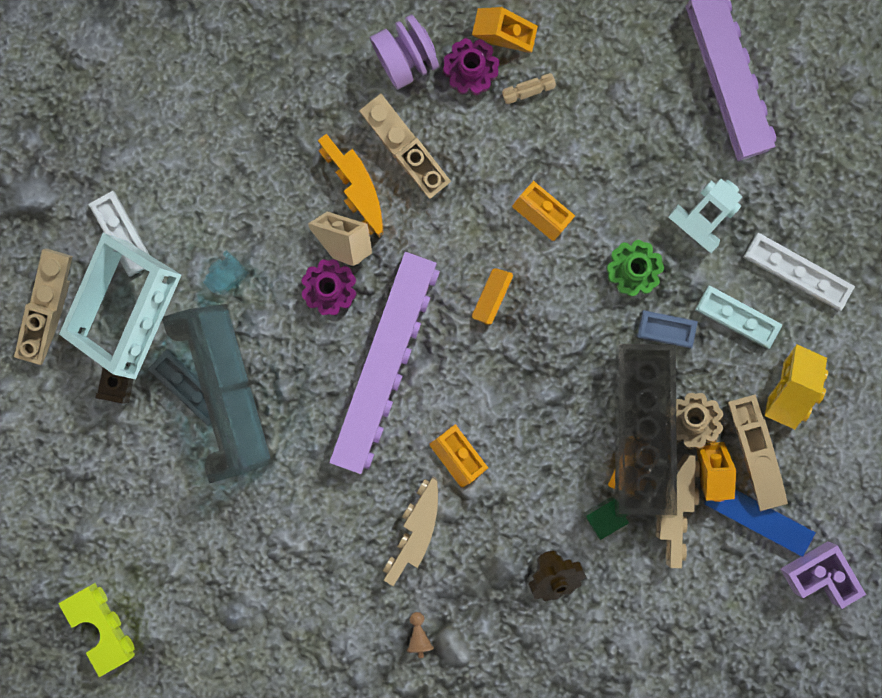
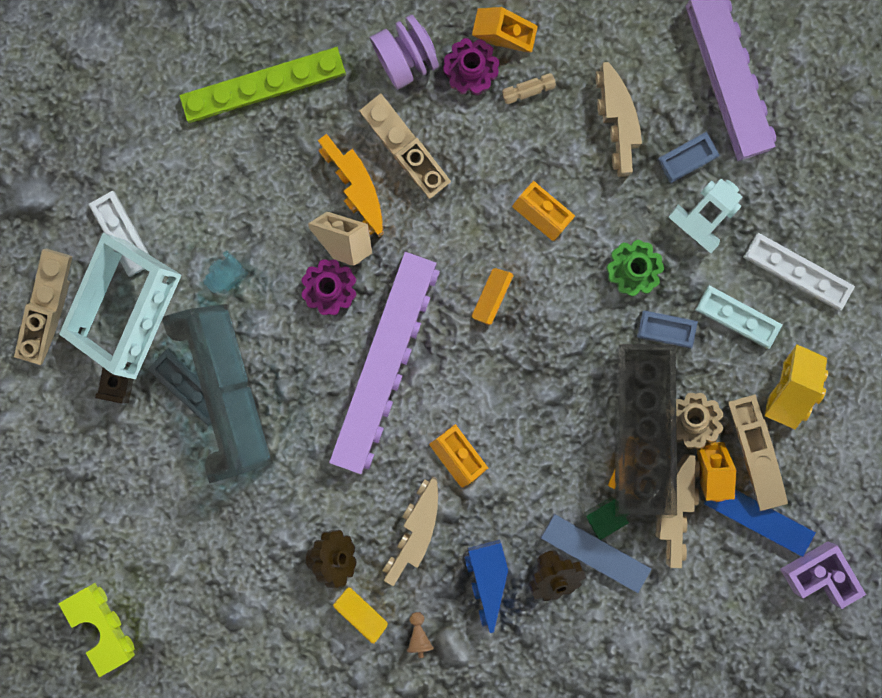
none -> lime plate [179,46,346,123]
none -> dark brown plant [306,530,357,588]
none -> yellow slope [333,587,388,644]
none -> blue slope [464,540,508,633]
none -> sand blue tile [541,514,652,593]
none -> tan slope [596,62,642,177]
none -> sand blue tile [657,132,720,184]

